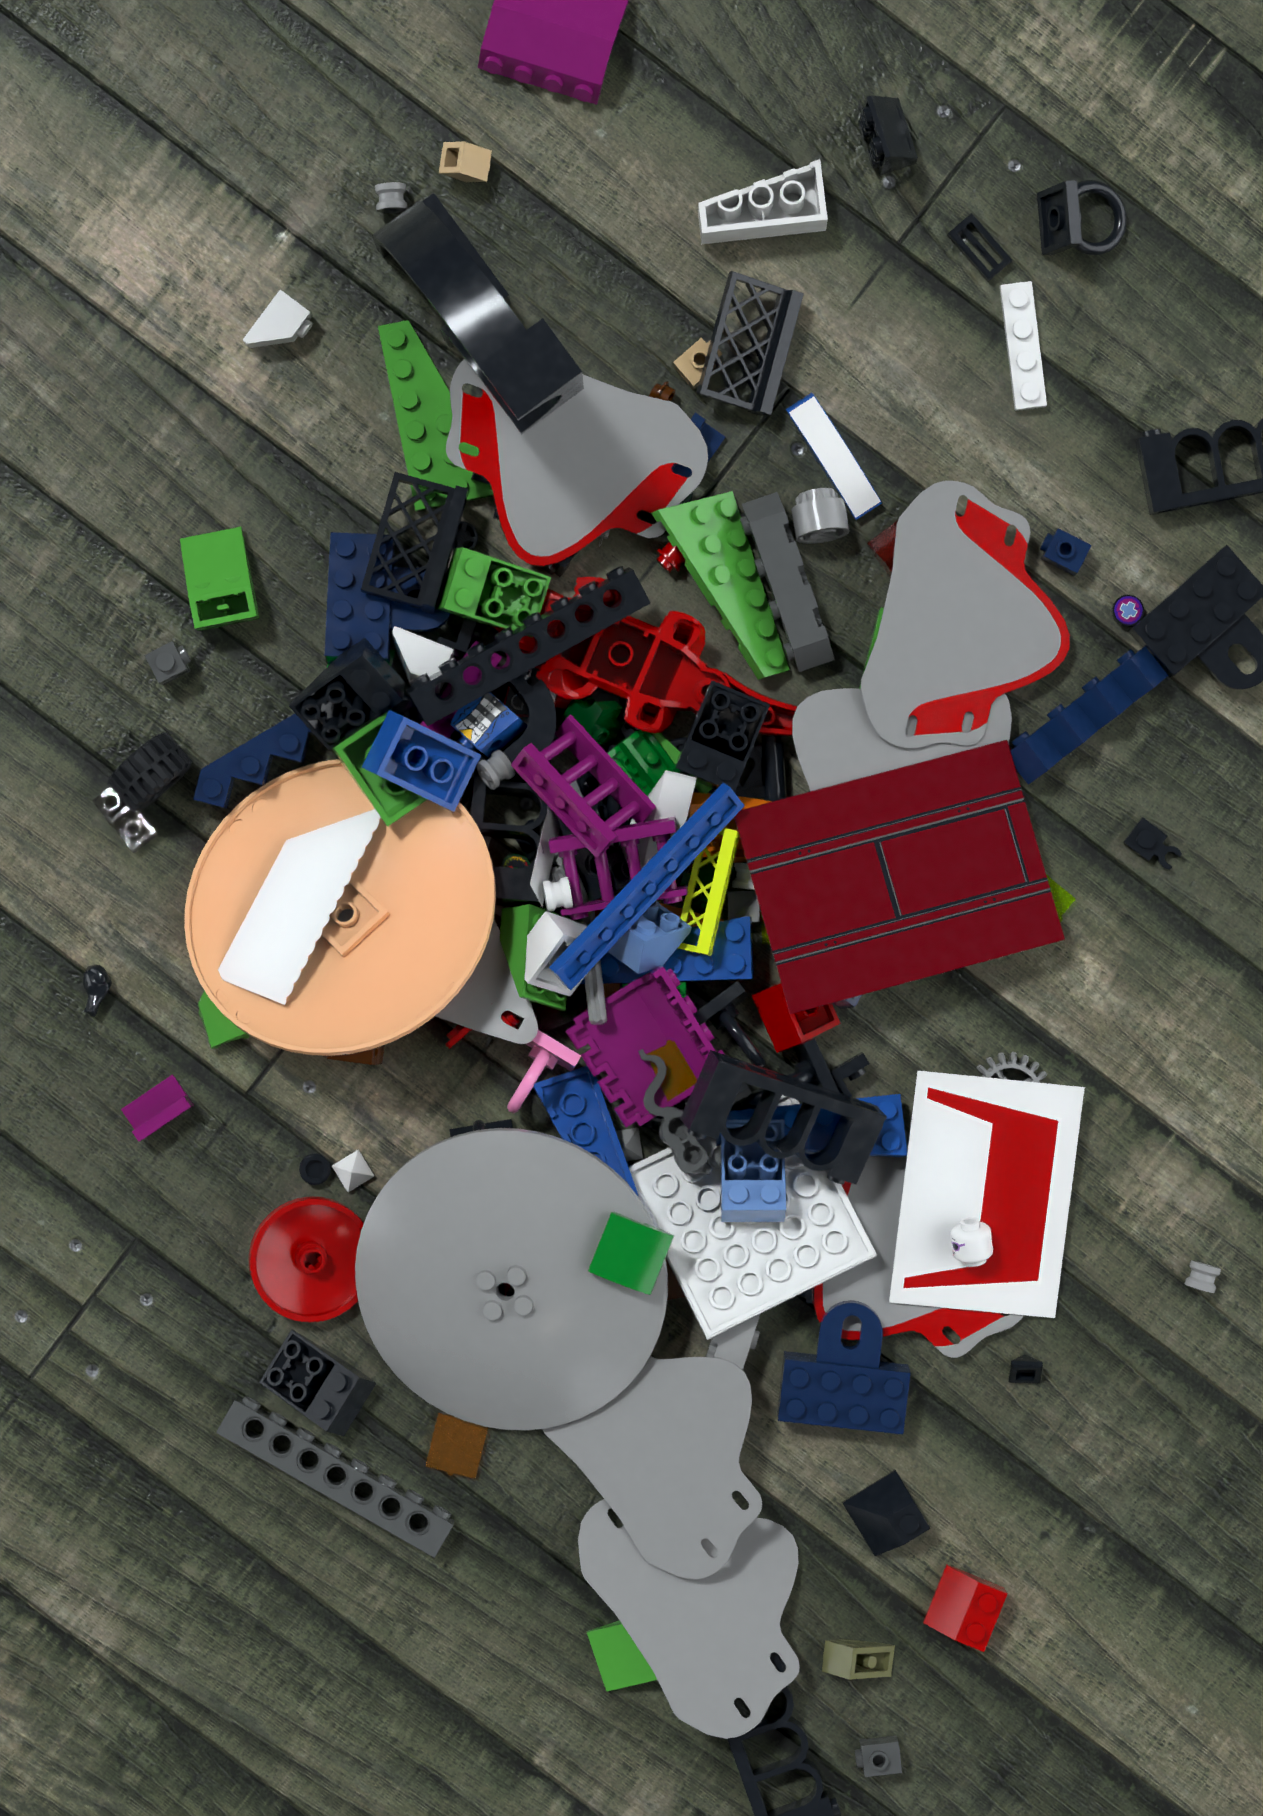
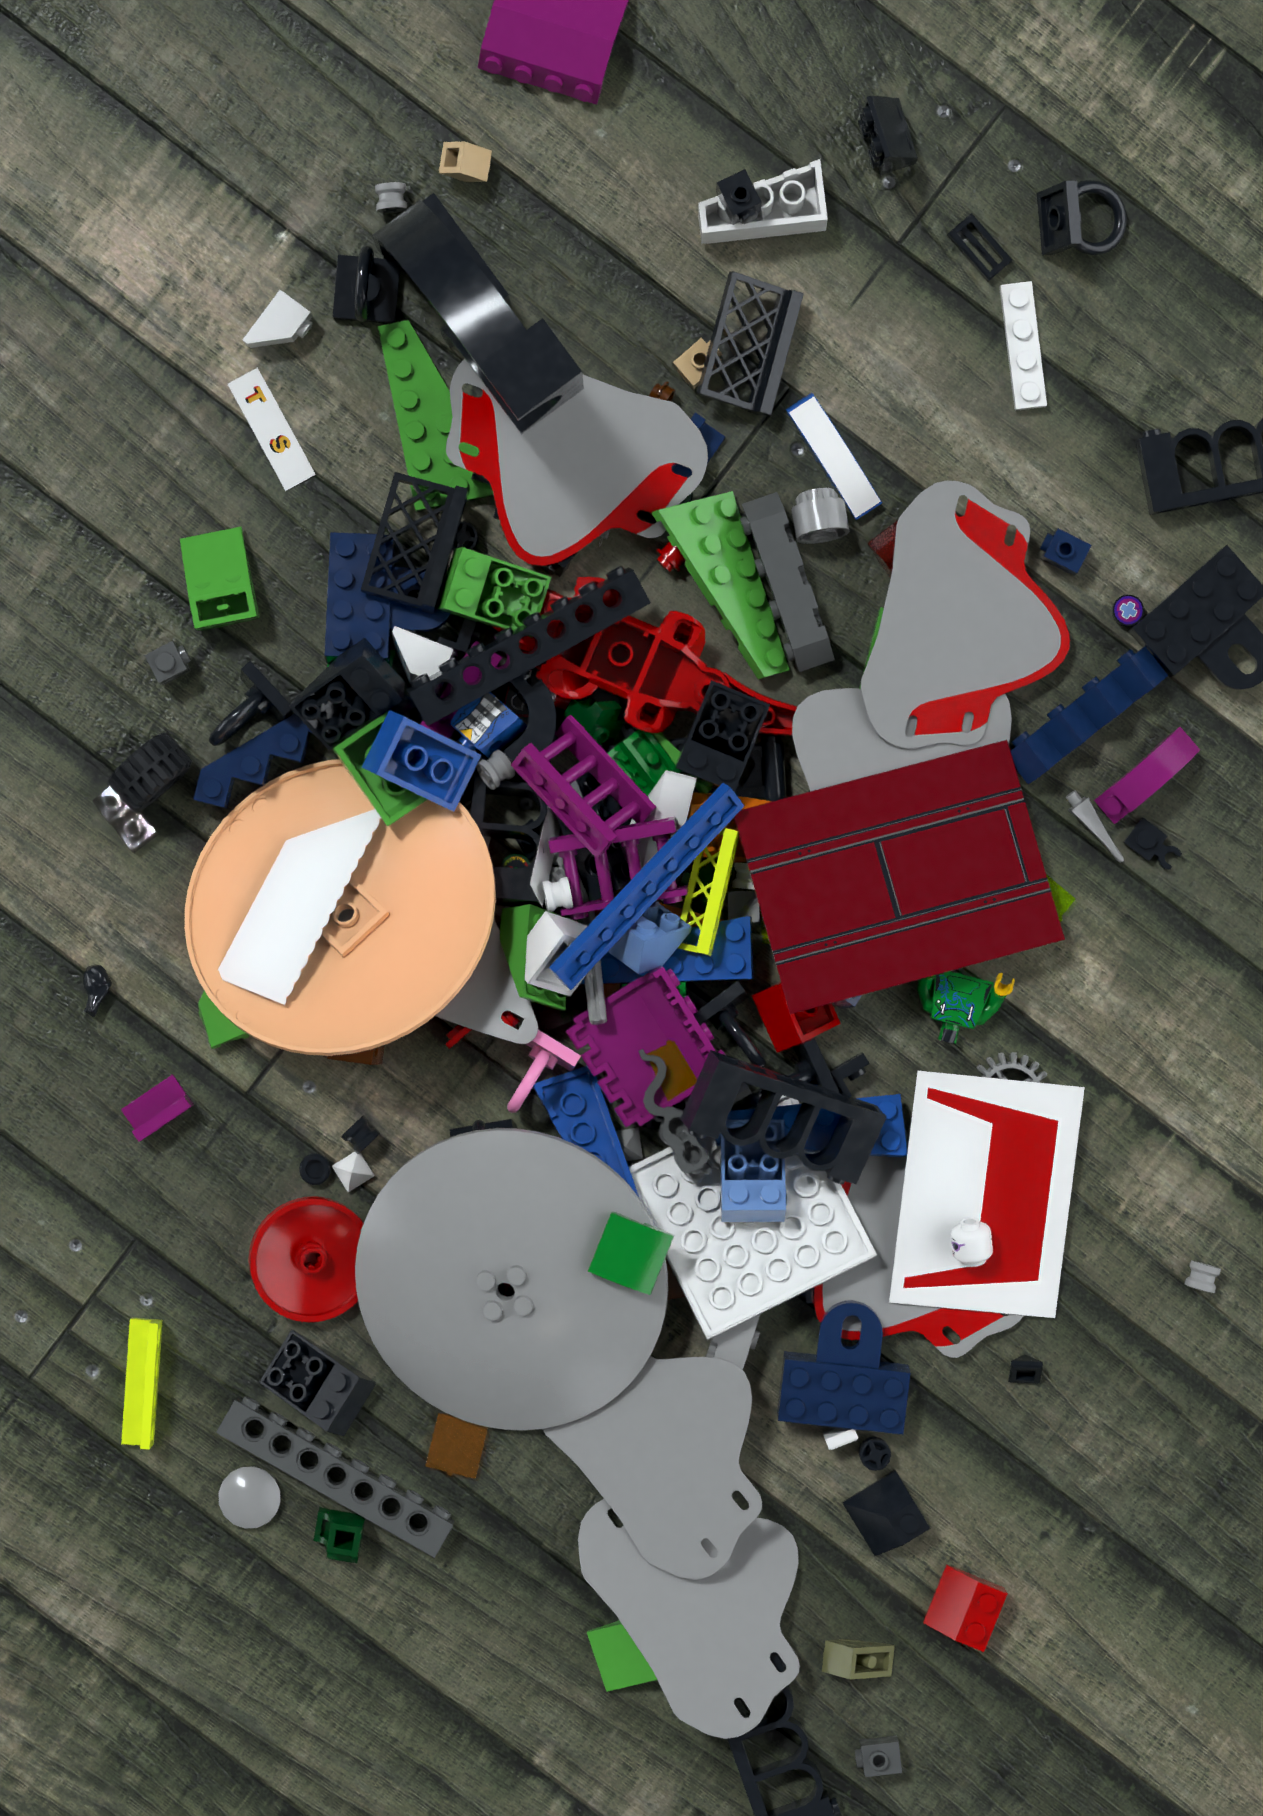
none -> neon yellow fence [121,1318,163,1450]
none -> black tile [209,661,293,746]
none -> light grey dish [218,1466,281,1529]
none -> white sticker [228,367,316,491]
none -> dark green brick [313,1507,365,1563]
none -> black tile [332,246,401,324]
none -> black wheel [341,1115,380,1155]
none -> black brick [716,169,762,225]
none -> white tile [823,1427,858,1450]
none -> black wheel [858,1436,891,1471]
none -> green torso [917,971,1015,1044]
none -> light grey piece [1065,790,1124,863]
none -> magenta arch [1094,727,1200,824]

